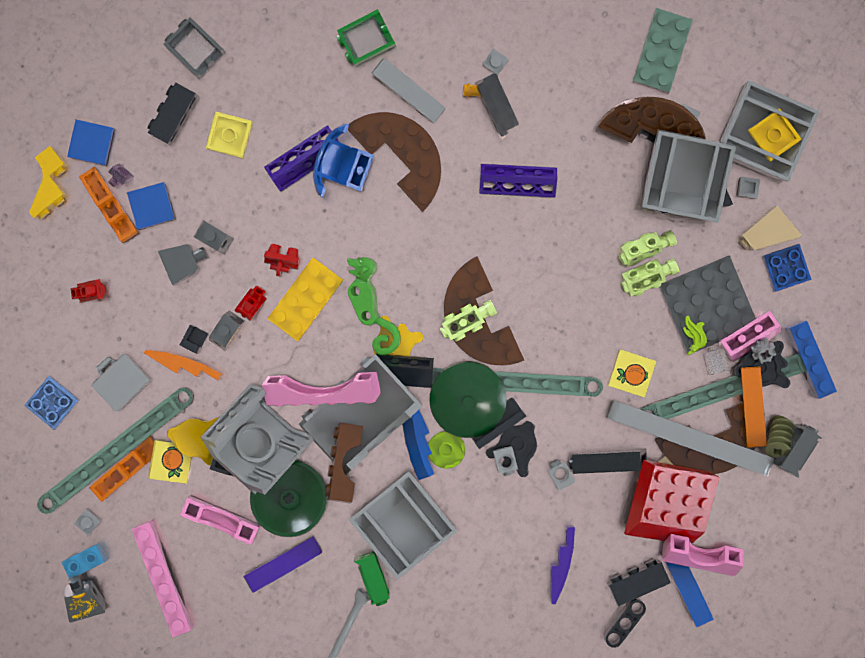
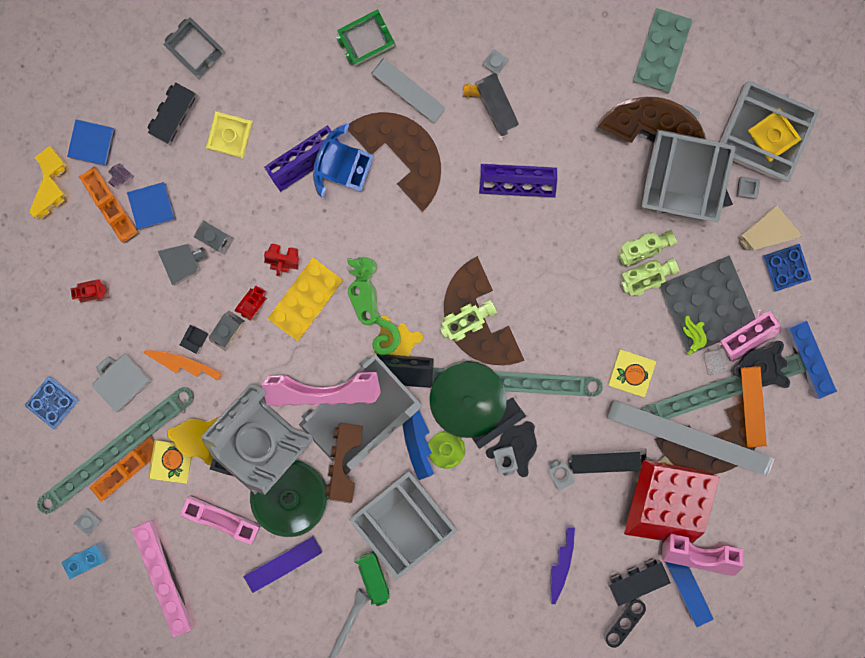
dark grey torso [64,576,105,623] -> none
light grey gear [751,338,776,364] -> none
olive piece [765,416,796,458] -> none
dark grey window [773,424,822,478] -> none

